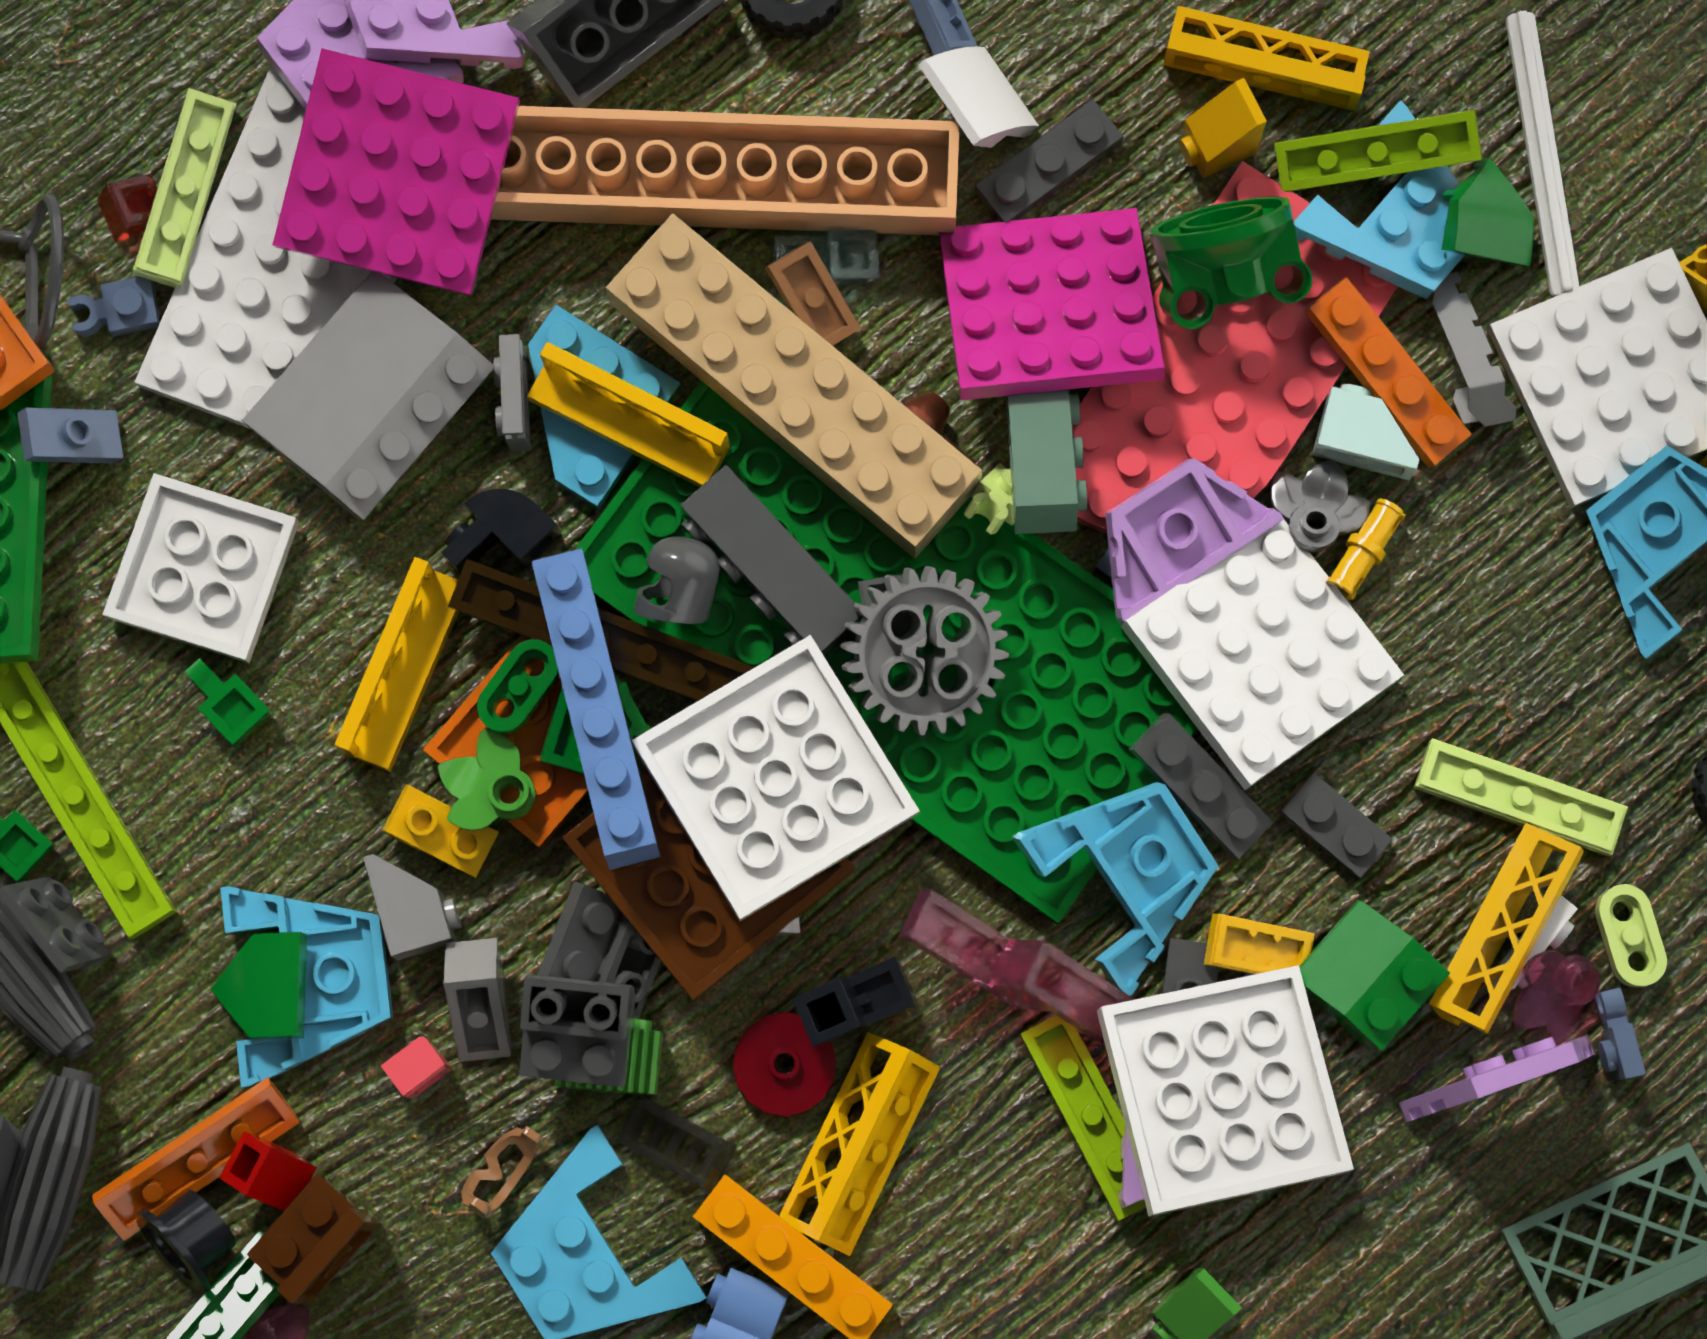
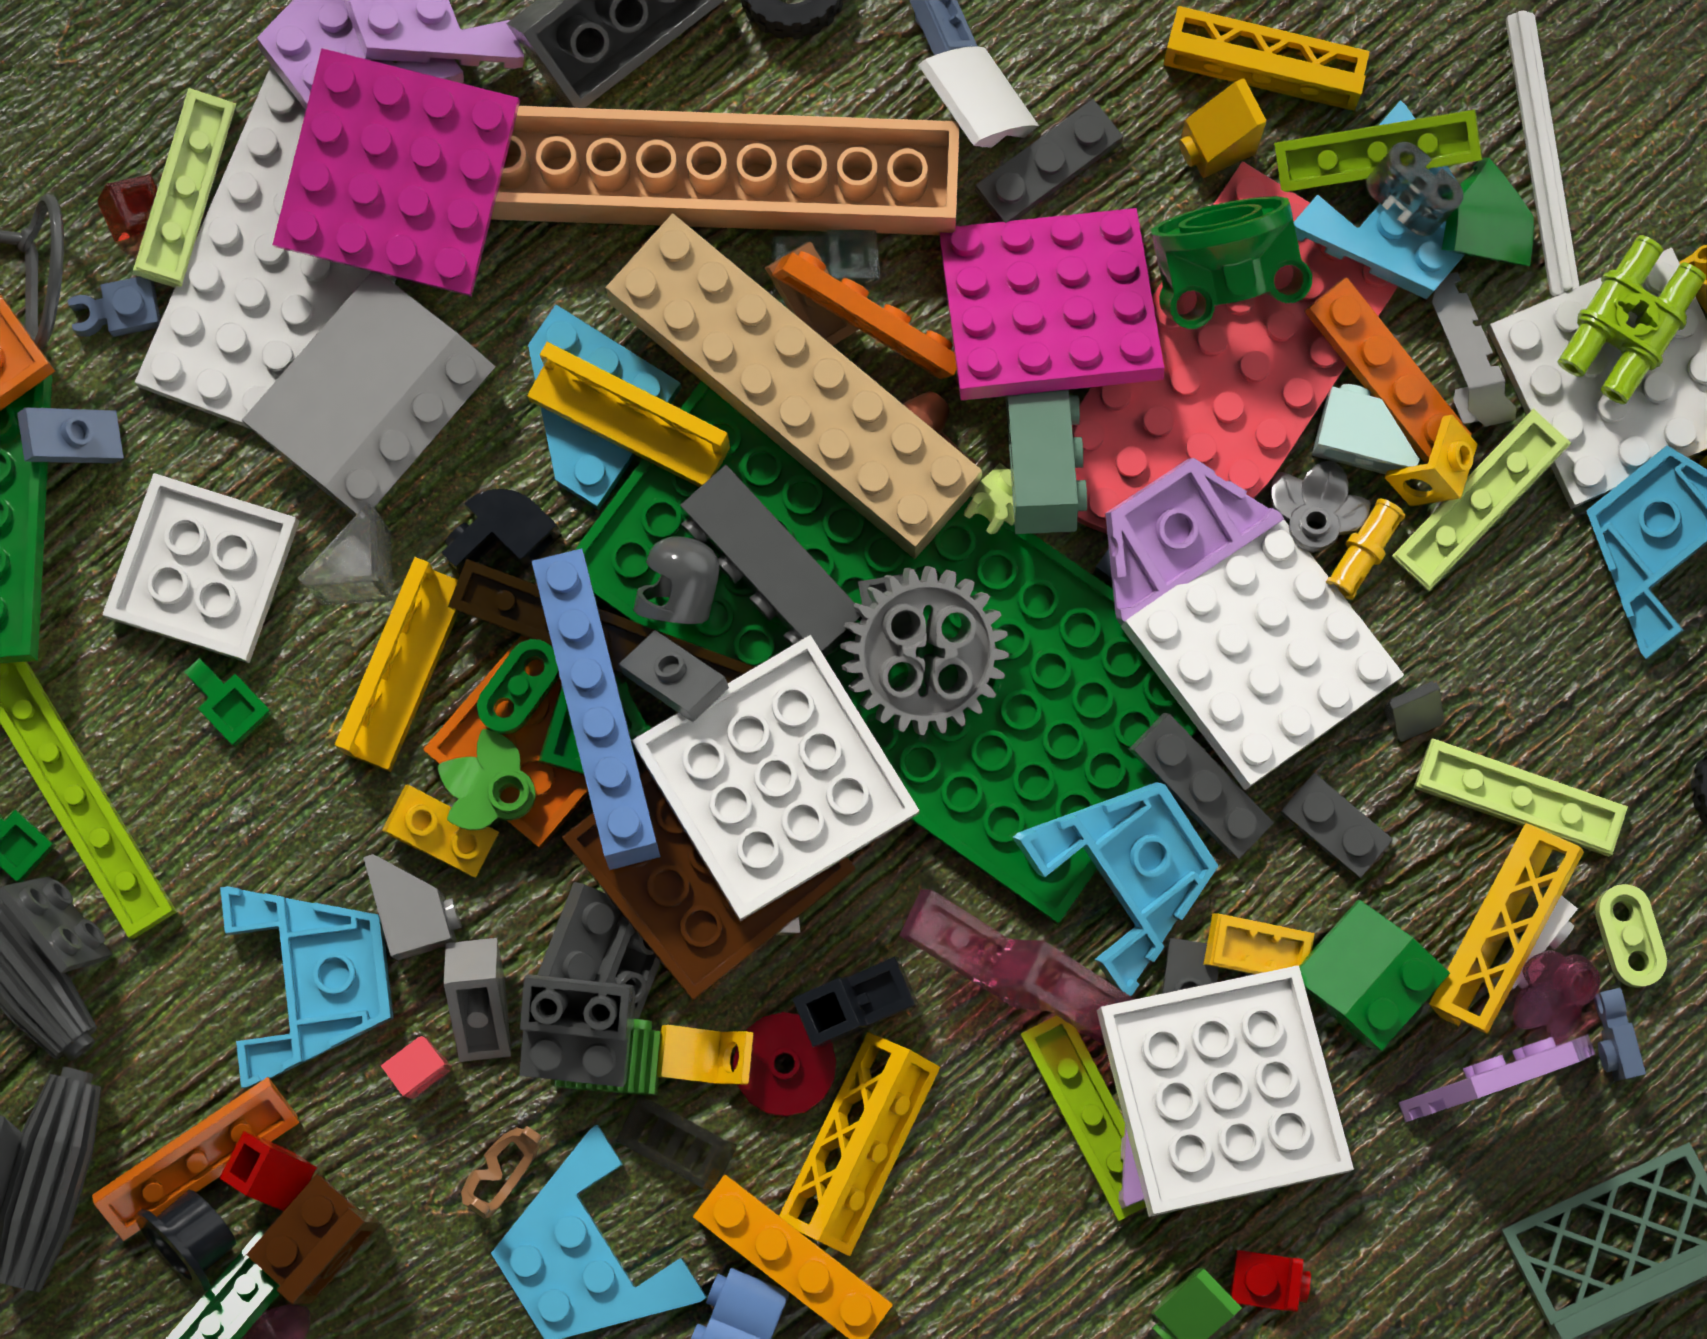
green slope [211,932,307,1039] -> none
light grey plate [493,334,531,451] -> none
none -> clear slope [298,503,394,605]
none -> dark grey plate [619,630,729,722]
none -> yellow bracket [657,1025,753,1085]
none -> orange plate [772,251,957,379]
none -> red bracket [1230,1250,1311,1312]
none -> clear smoke piece [1366,142,1463,236]
none -> dark grey slope [1383,681,1444,742]
none -> yellow bracket [1385,415,1477,506]
none -> yellowish green tile [1392,409,1571,592]
none -> lime pin [1557,235,1707,405]

